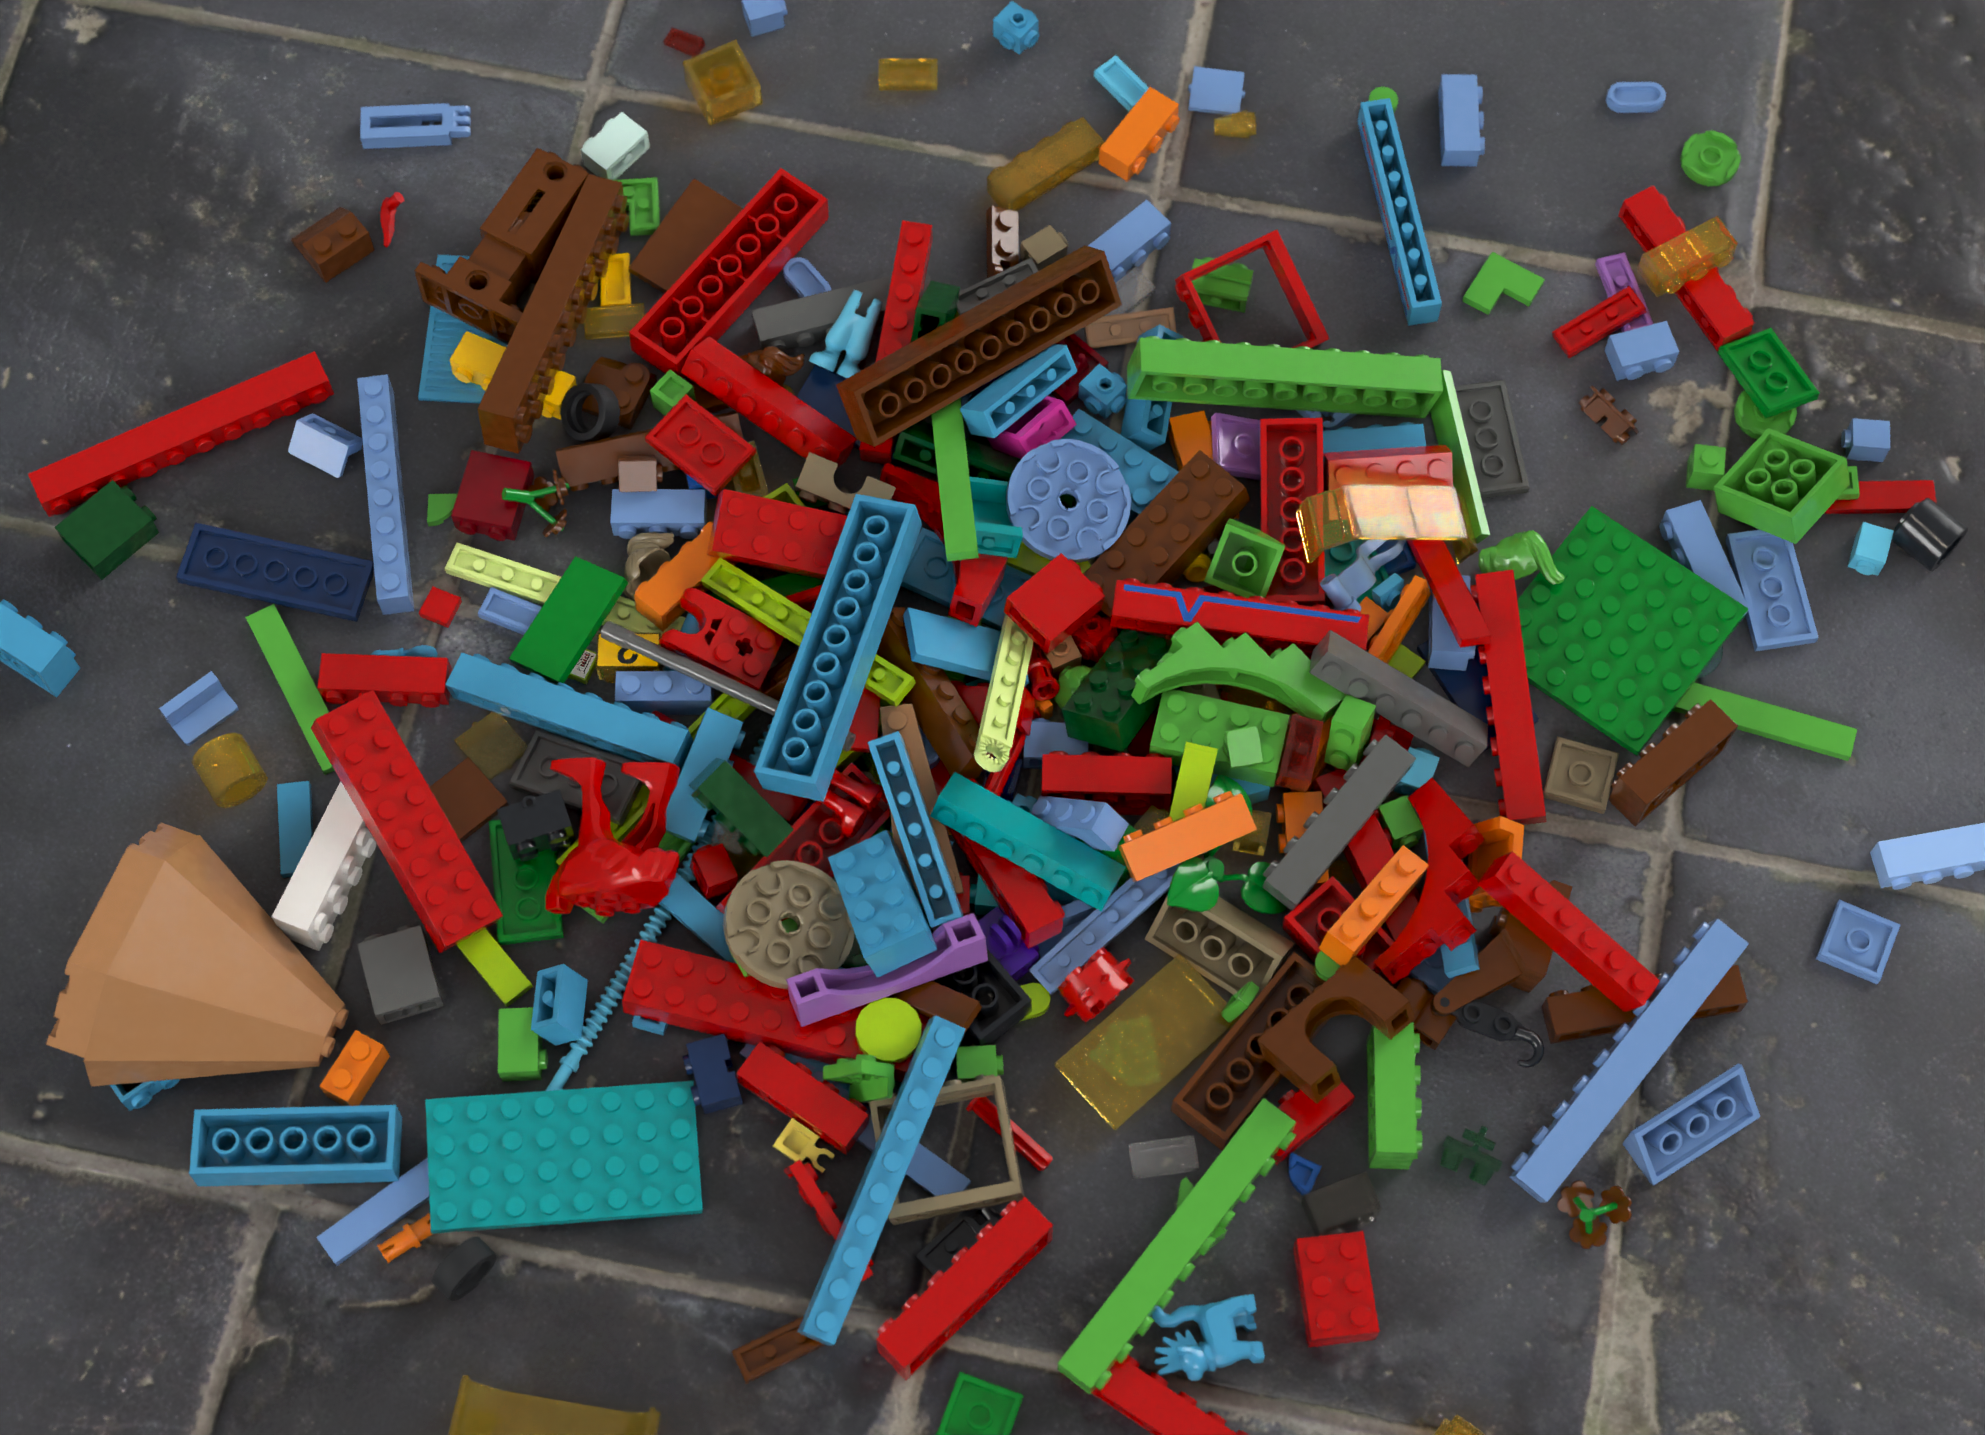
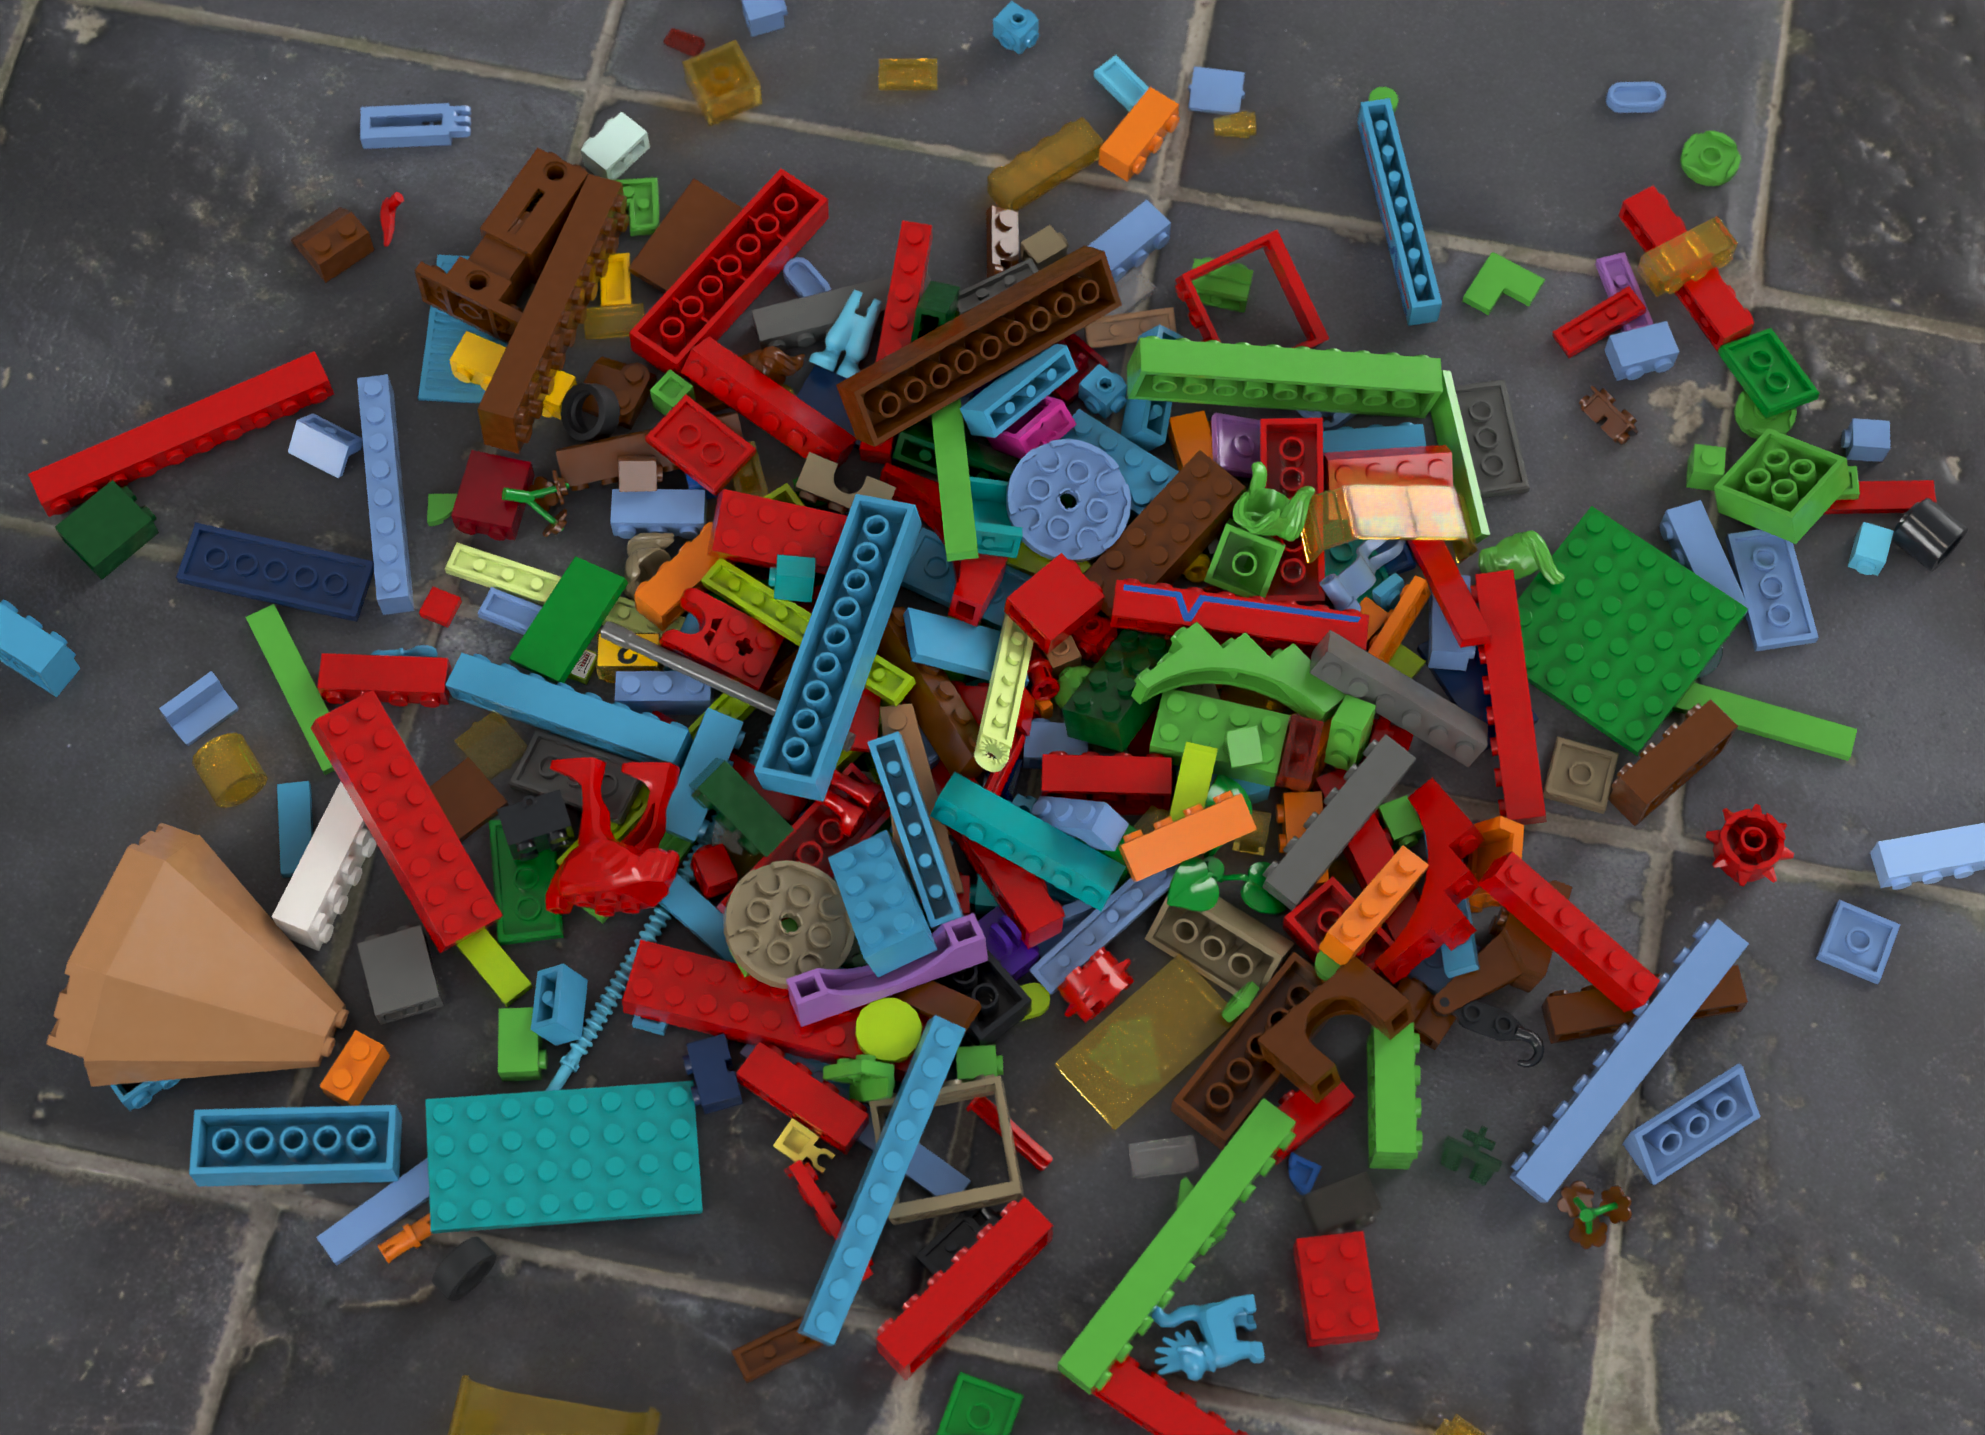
medium azure brick [1394,747,1440,797] -> none
medium blue brick [1438,74,1485,166] -> none
none -> teal brick [768,555,815,603]
none -> bright green hair [1233,461,1315,541]
none -> red brick [1705,804,1794,887]

